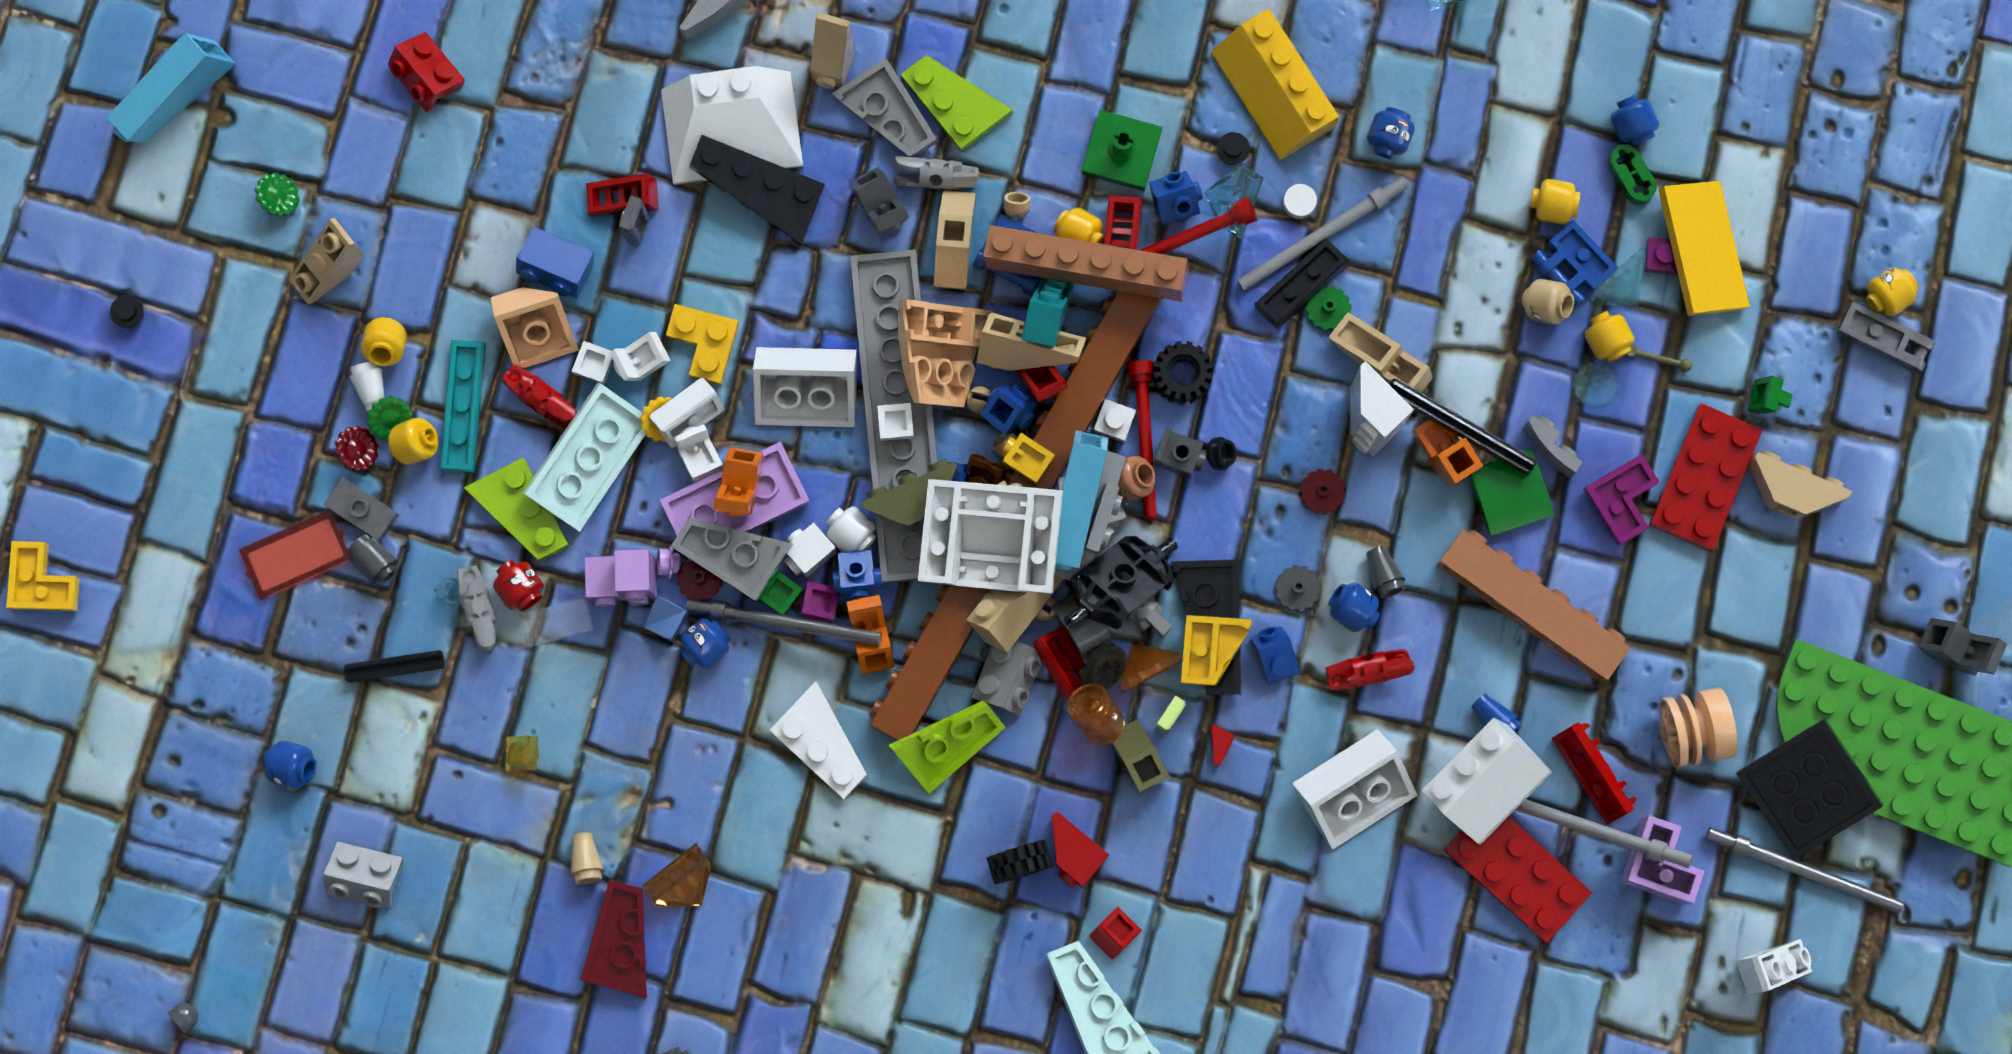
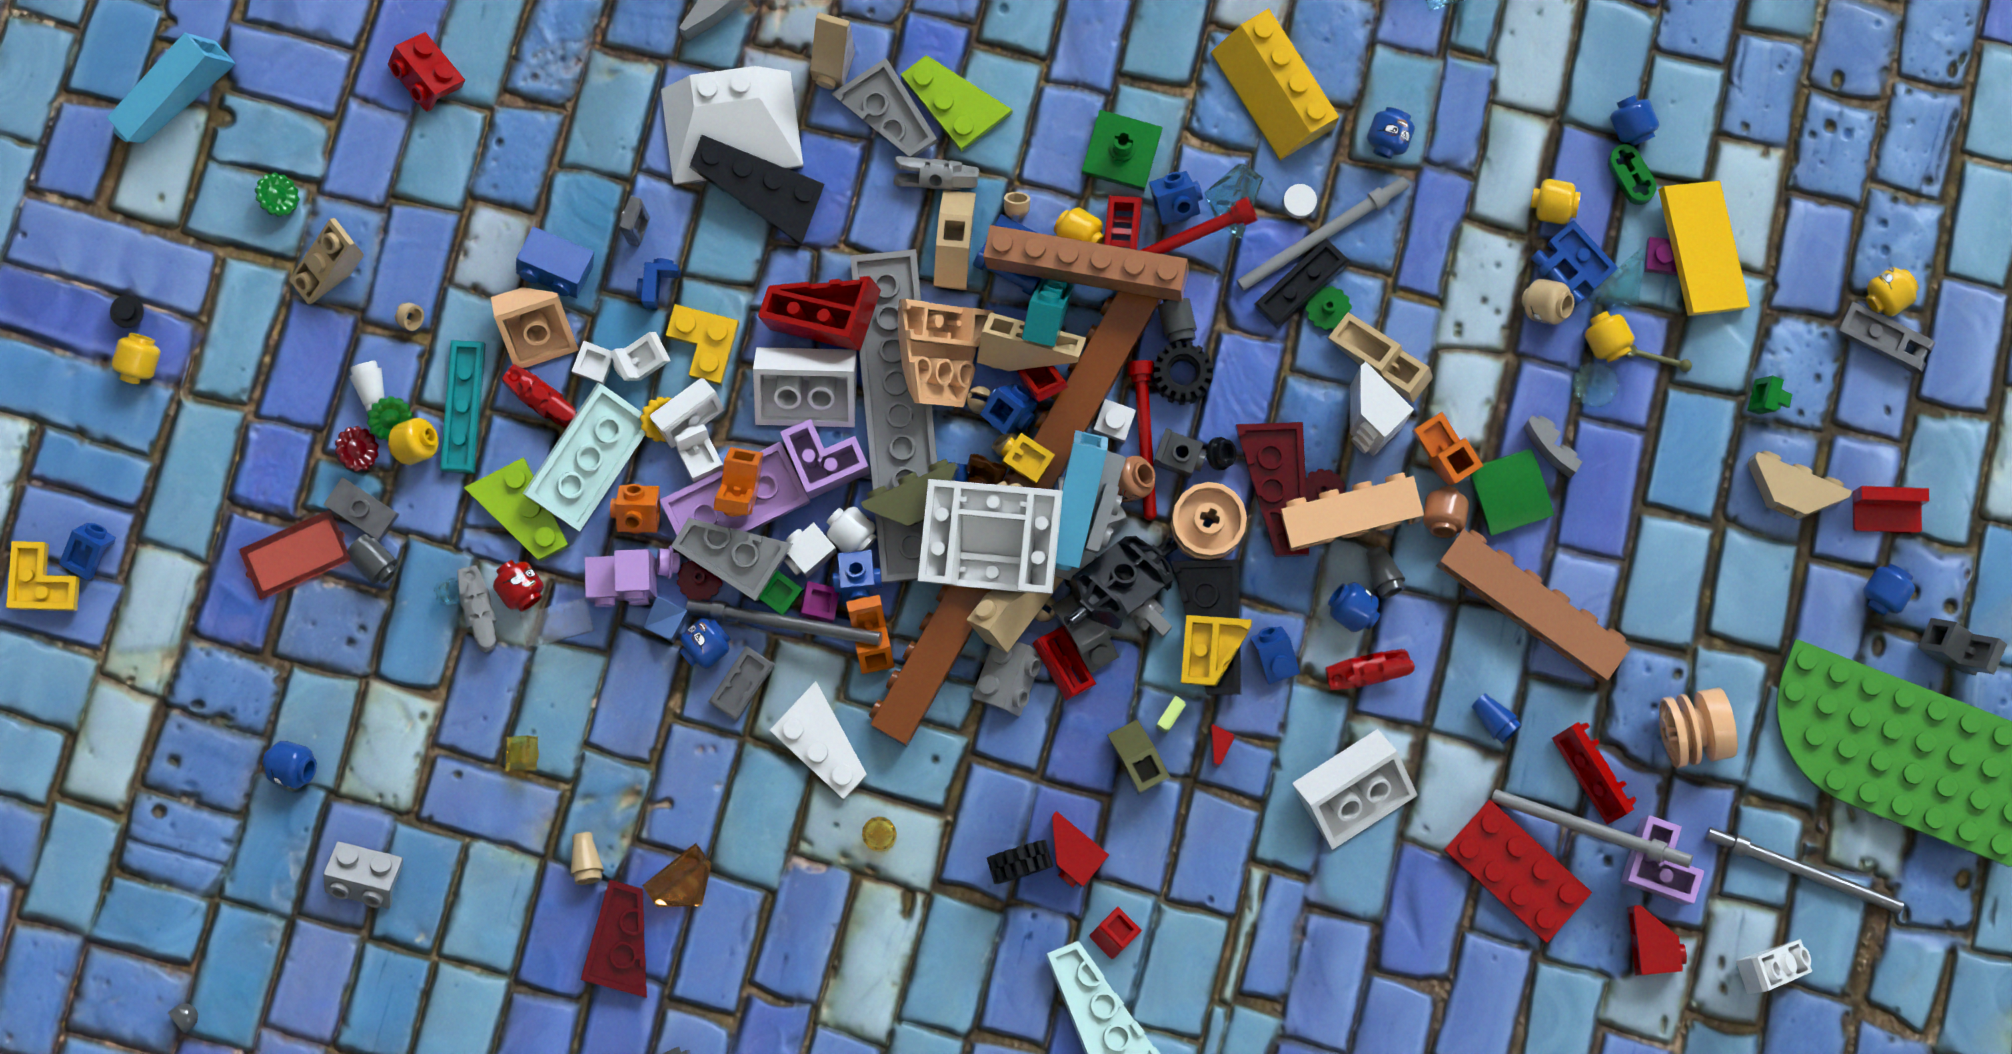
black axle [344,650,445,683] -> none
yellow head [361,317,407,367] -> none
red slope [586,173,659,217] -> none
dark grey brick [849,167,909,235] -> none
white plate [877,403,914,441] -> none
lime wing [888,701,1006,794] -> none
clear orange wheel [1067,684,1125,746] -> none
clear smoke gear [1078,643,1127,693] -> none
clear orange slope [1119,643,1183,694] -> none
black plate [1217,132,1250,165] -> none
dark grey piece [1275,565,1322,612] -> none
black axle [1389,378,1536,475] -> none
white slope [1422,718,1552,845] -> none
magenta plate [1583,454,1660,546] -> none
red plate [1648,403,1763,552] -> none
black plate [1736,718,1884,860] -> none
none -> blue bracket [59,523,116,580]
none -> yellow head [111,333,161,384]
none -> tan hinge [394,303,424,331]
none -> orange brick [610,484,661,534]
none -> blue bracket [636,258,681,309]
none -> flat silver plate [708,646,775,721]
none -> red wedge [758,276,881,351]
none -> lavender brick [780,419,870,499]
none -> clear yellow wheel [862,816,897,852]
none -> dark grey brick [1158,298,1197,345]
none -> light nougat wheel [1170,482,1247,561]
none -> dark red wing [1235,422,1309,557]
none -> light nougat wedge [1280,473,1424,551]
none -> nougat head [1423,486,1469,538]
none -> red slope [1627,905,1687,976]
none -> red panel [1853,486,1929,533]
none -> blue head [1863,564,1915,616]

